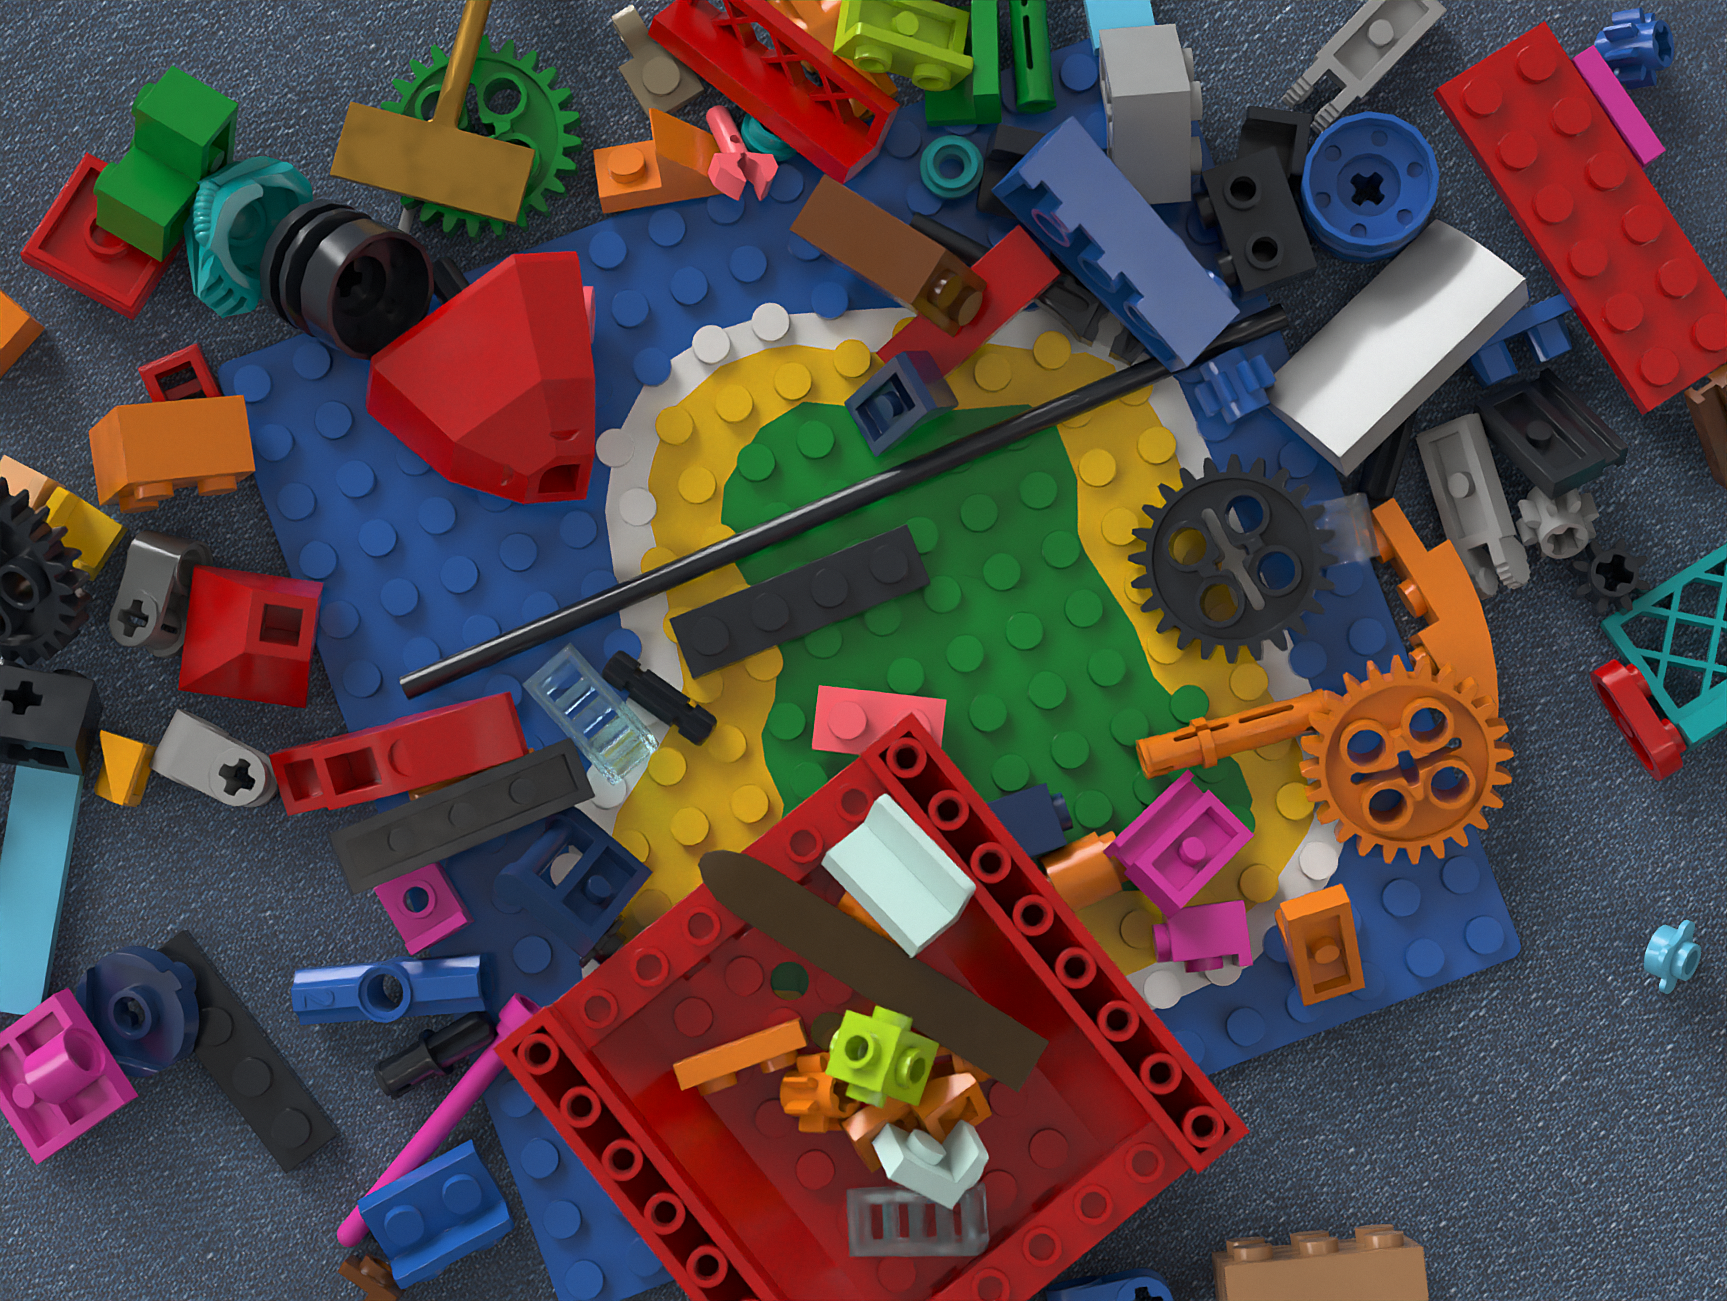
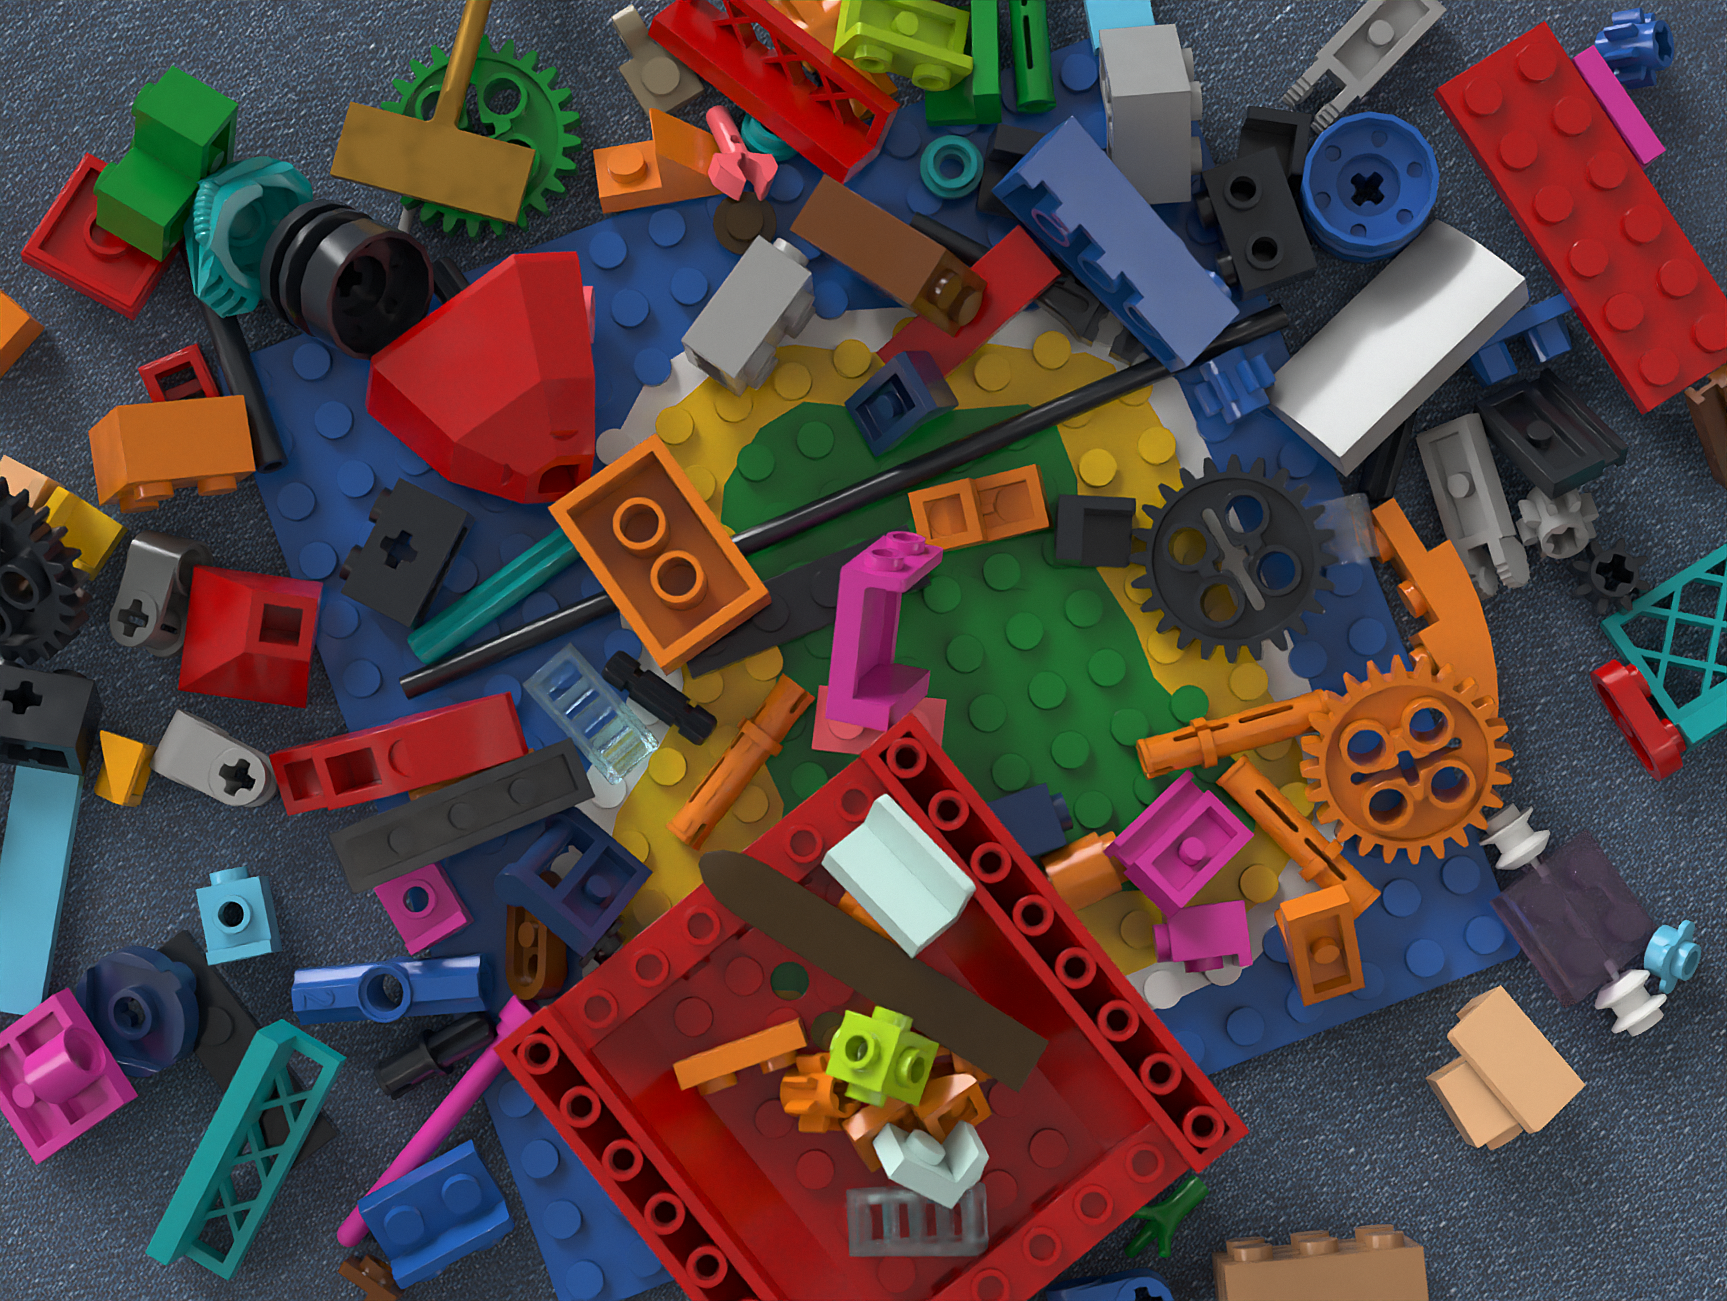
none -> teal fence [145,1019,347,1281]
none -> black piece [179,241,289,474]
none -> medium azure brick [196,866,283,966]
none -> black brick [339,477,476,631]
none -> teal axle [407,526,581,665]
none -> reddish brown plate [505,870,568,1000]
none -> orange brick [548,433,772,676]
none -> orange pin [665,673,815,851]
none -> light grey brick [681,235,816,398]
none -> dark brown plate [713,191,777,256]
none -> dark pink panel [825,531,943,731]
none -> orange slope [908,464,1054,552]
none -> black panel [1053,494,1136,569]
none -> green bar [1124,1175,1209,1258]
none -> orange pin [1216,754,1381,920]
none -> light nougat brick [1426,1055,1523,1150]
none -> light nougat panel [1448,985,1585,1134]
none -> clear purple plate [1478,803,1667,1037]

